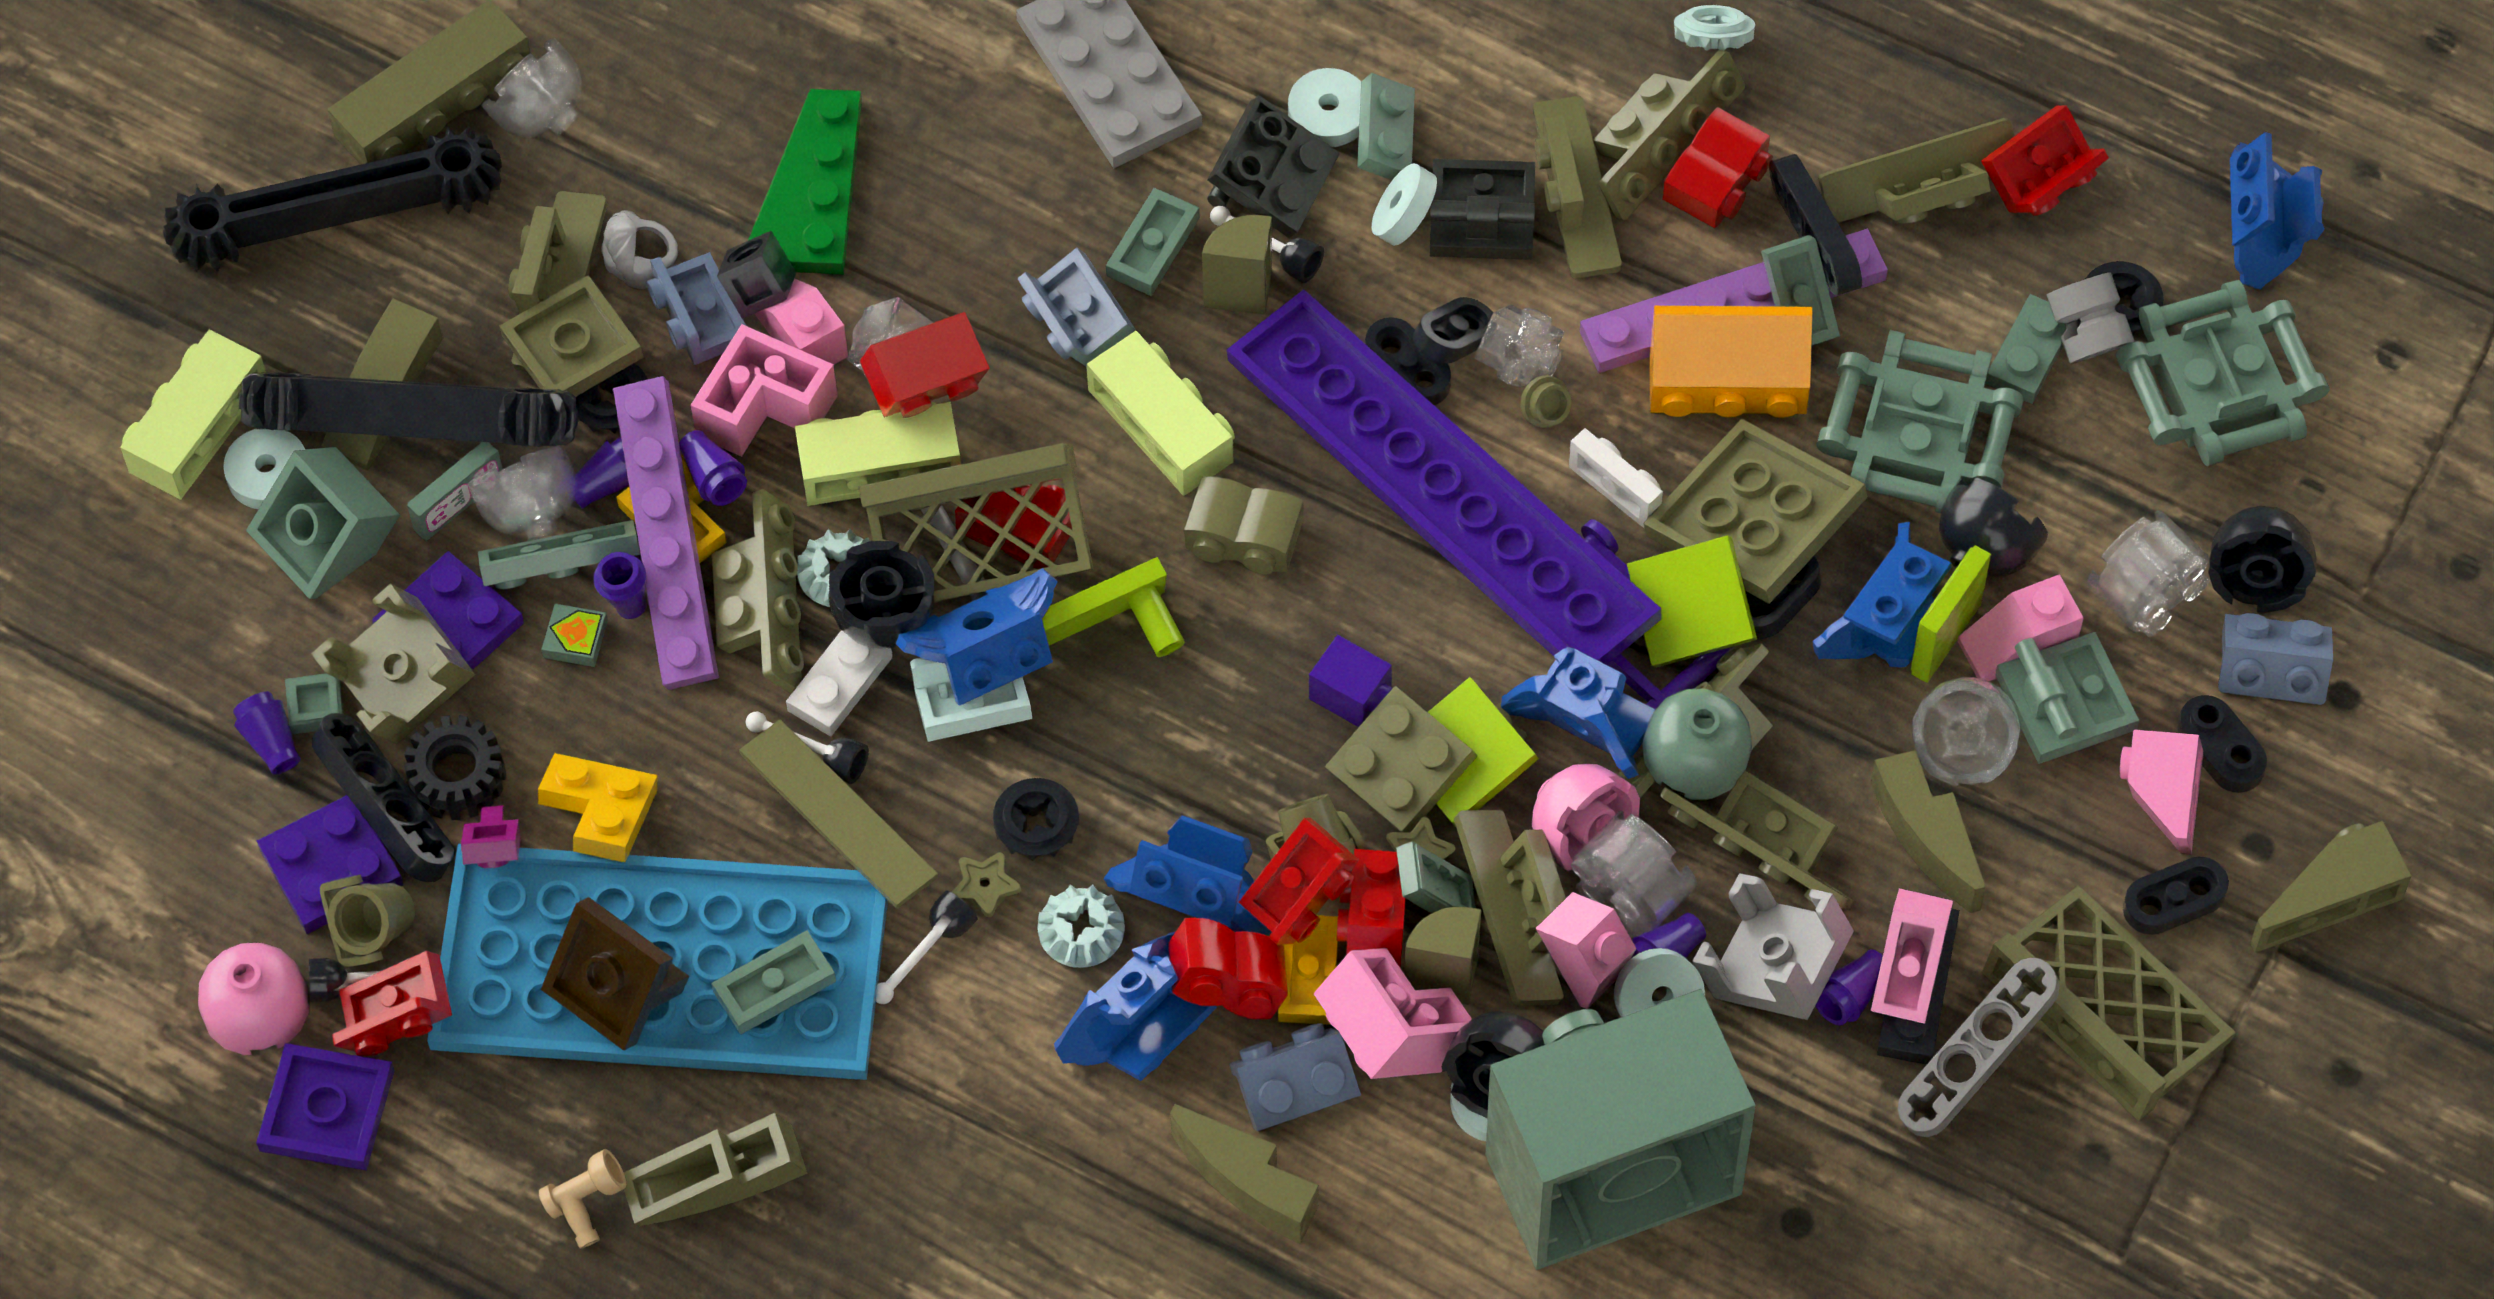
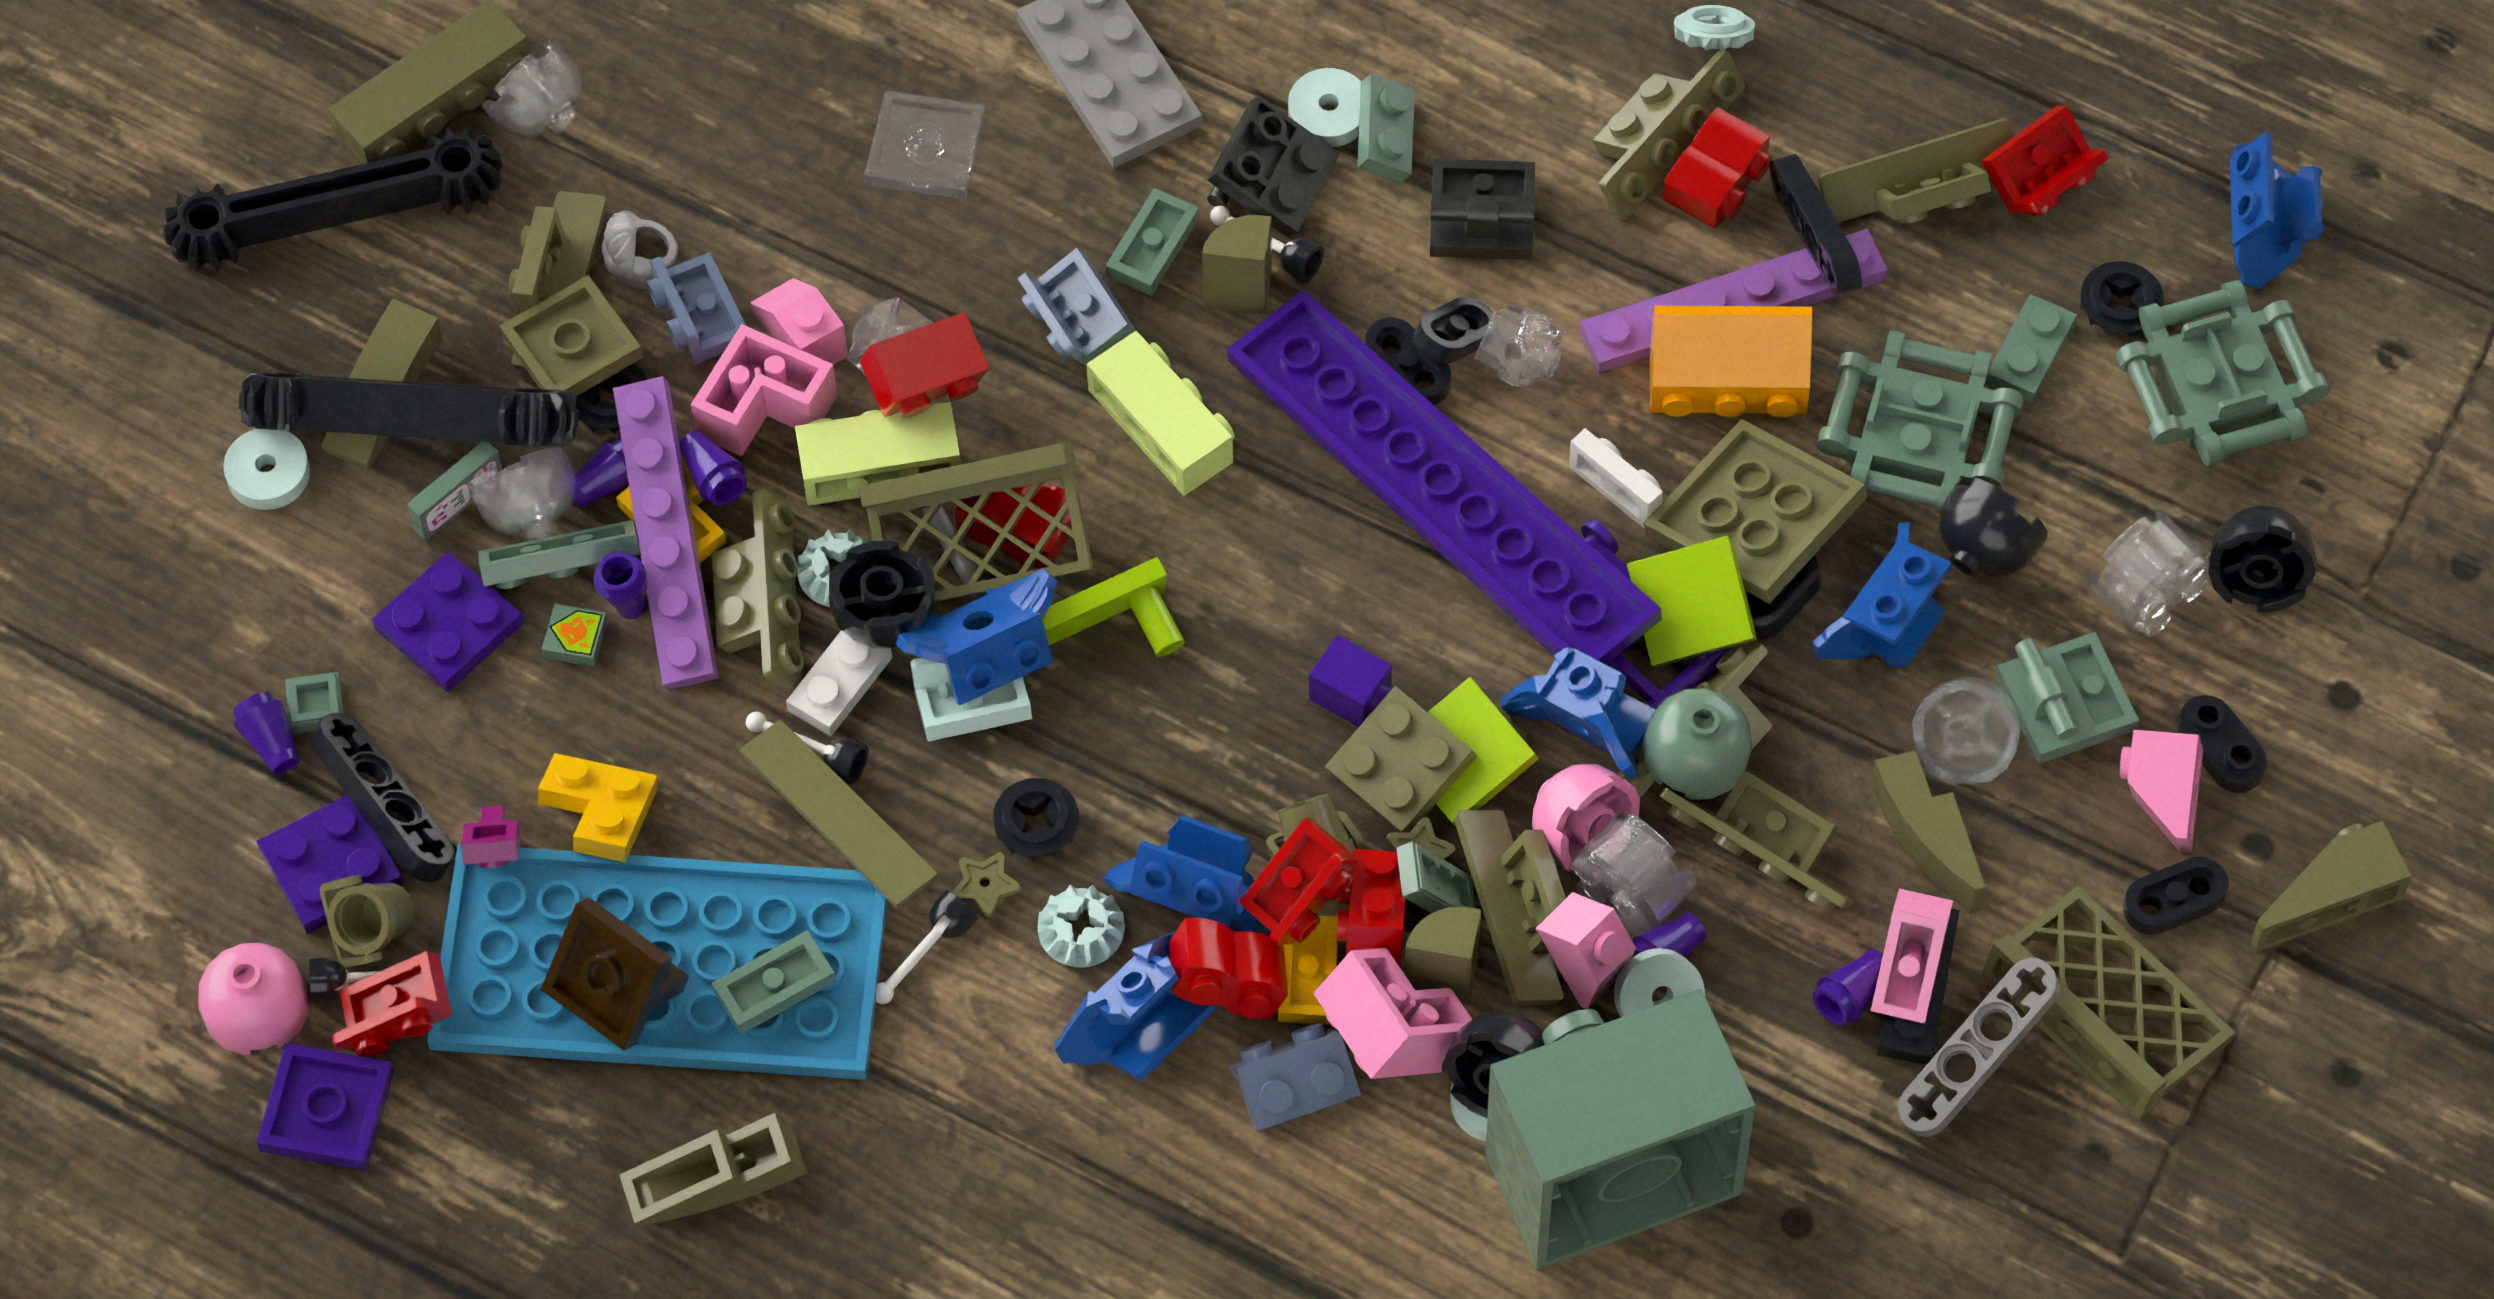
yellowish green brick [120,329,266,500] -> none
sand green slope [246,447,400,599] -> none
olive panel [311,583,476,744] -> none
black tyre [404,715,506,820] -> none
tan piece [539,1149,626,1249] -> none
black brick [717,231,796,319] -> none
green wing [748,89,862,275] -> none
olive slope [1170,1104,1319,1244] -> none
olive brick [1184,477,1304,574] -> none
light aqua piece [1372,163,1437,246] -> none
olive plate [1521,375,1572,428] -> none
olive bracket [1533,96,1622,279] -> none
light grey panel [1692,873,1854,1020] -> none
sand green plate [1761,235,1840,346] -> none
lime tile [1911,545,1991,683] -> none
bright pink slope [1957,574,2083,684] -> none
light grey wheel [2047,273,2135,364] -> none
sand blue bracket [2218,613,2333,705] -> none
none -> clear plate [864,90,986,199]

